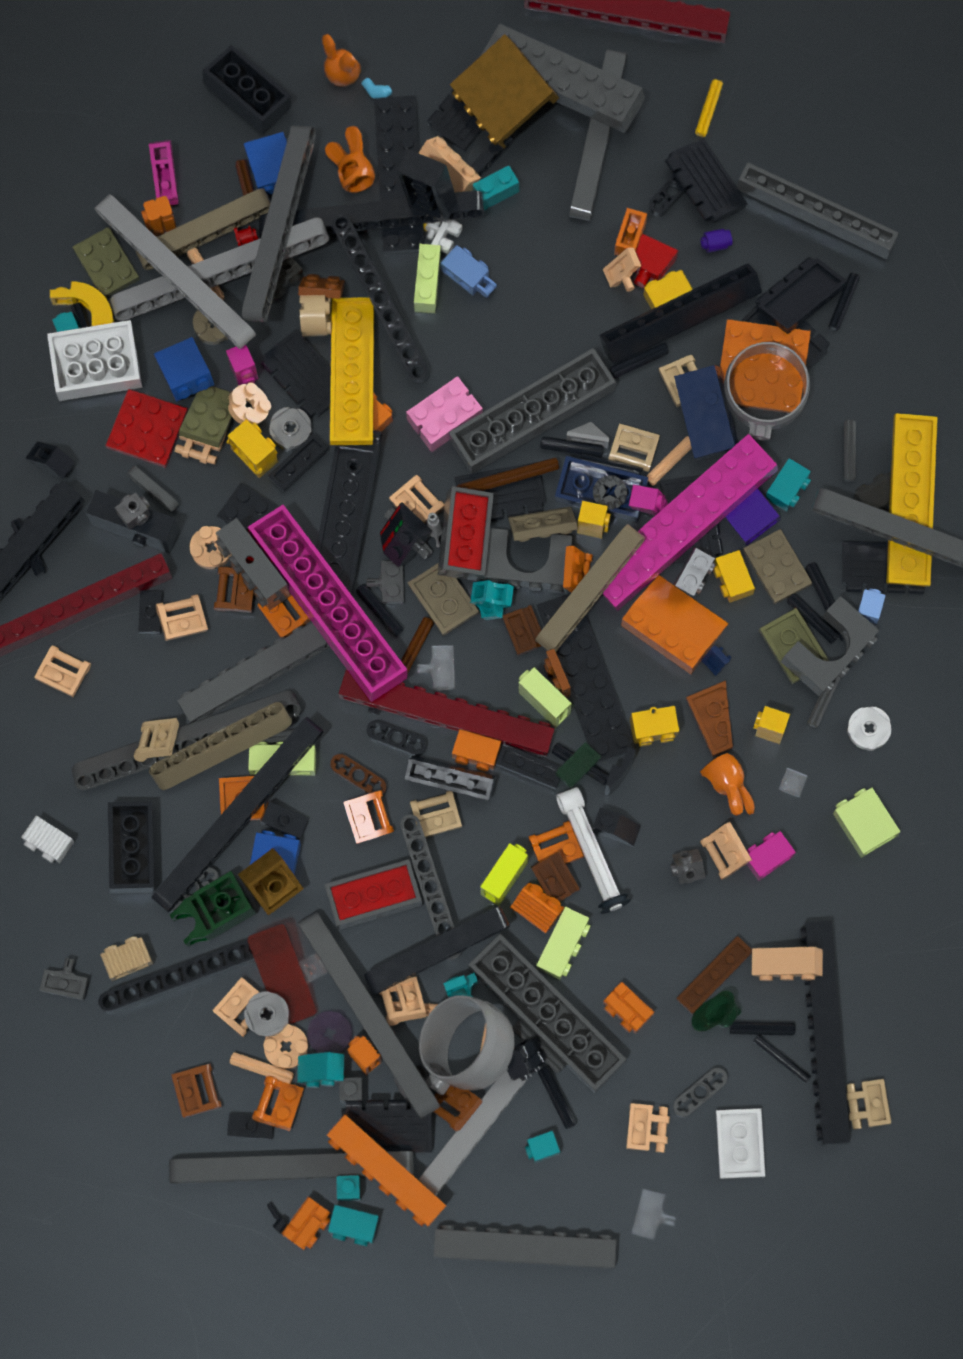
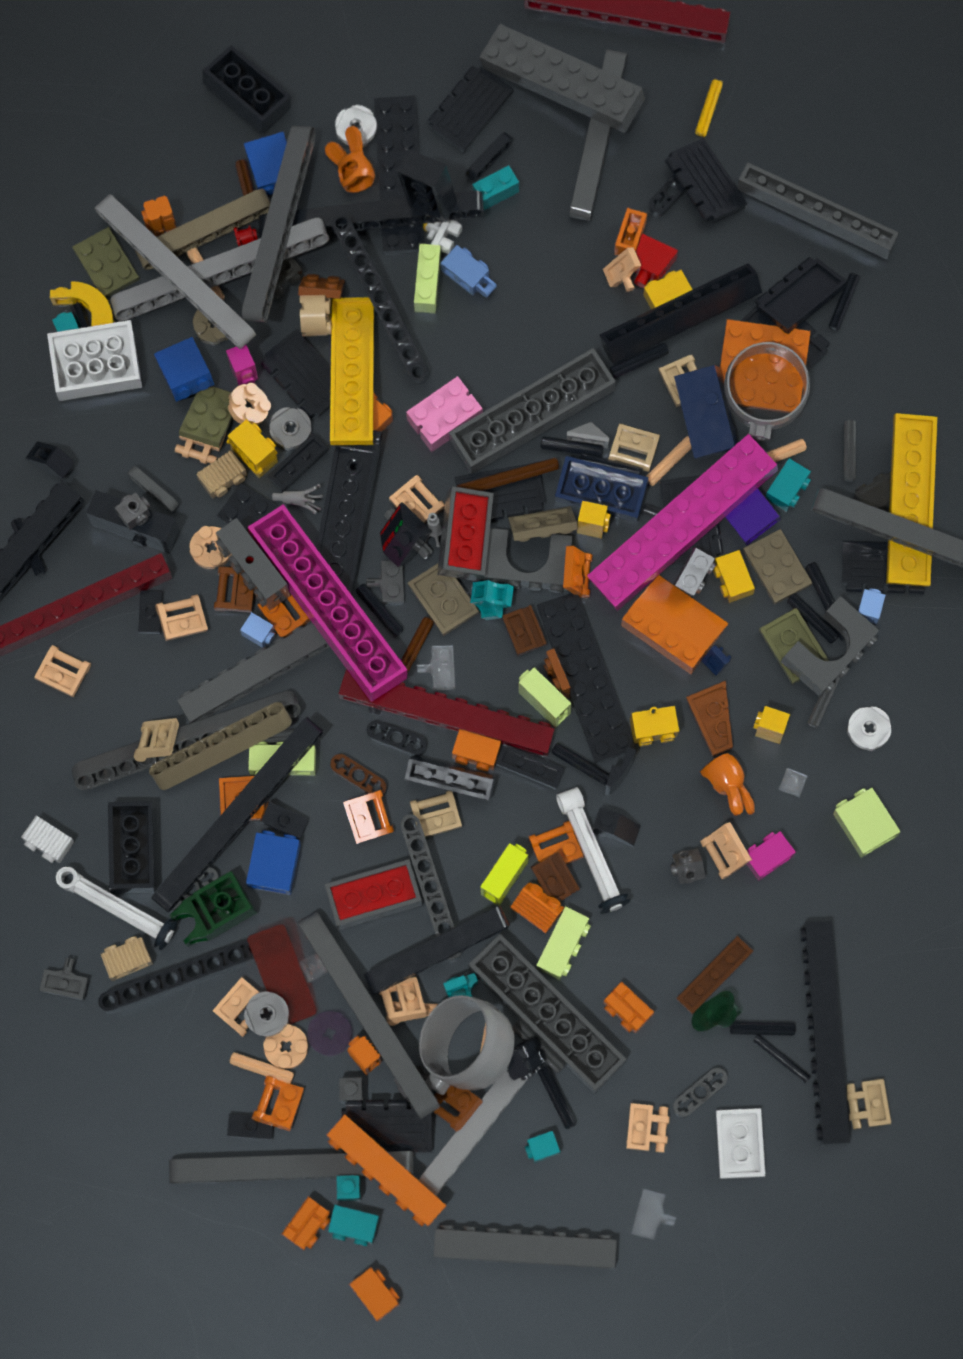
red plate [106,389,188,468] -> none
dark pink slope [149,140,178,205] -> none
dark orange plate [171,1064,222,1118] -> none
pearl gold slope [238,848,304,916] -> none
black hand [267,1202,288,1234] -> none
teal brick [297,1052,344,1088] -> none
orange piece [322,34,361,87] -> none
medium azure arm [361,78,392,99] -> none
light nougat brick [419,136,481,192] -> none
pearl gold panel [449,34,559,148] -> none
dark tan beam [535,524,645,652] -> none
clear green tile [555,742,601,789] -> none
dark grey gear [593,475,627,509] -> none
dark pink slope [629,485,667,516] -> none
dark purple brick [700,229,732,253] -> none
light nougat brick [752,947,823,981] -> none
none -> white piece [56,867,177,950]
none -> tan brick [196,450,247,499]
none -> light blue brick [240,613,276,648]
none -> light grey piece [272,484,323,514]
none -> white plate [335,105,377,147]
none -> orange brick [349,1268,400,1322]
none -> light nougat axle [767,439,807,462]

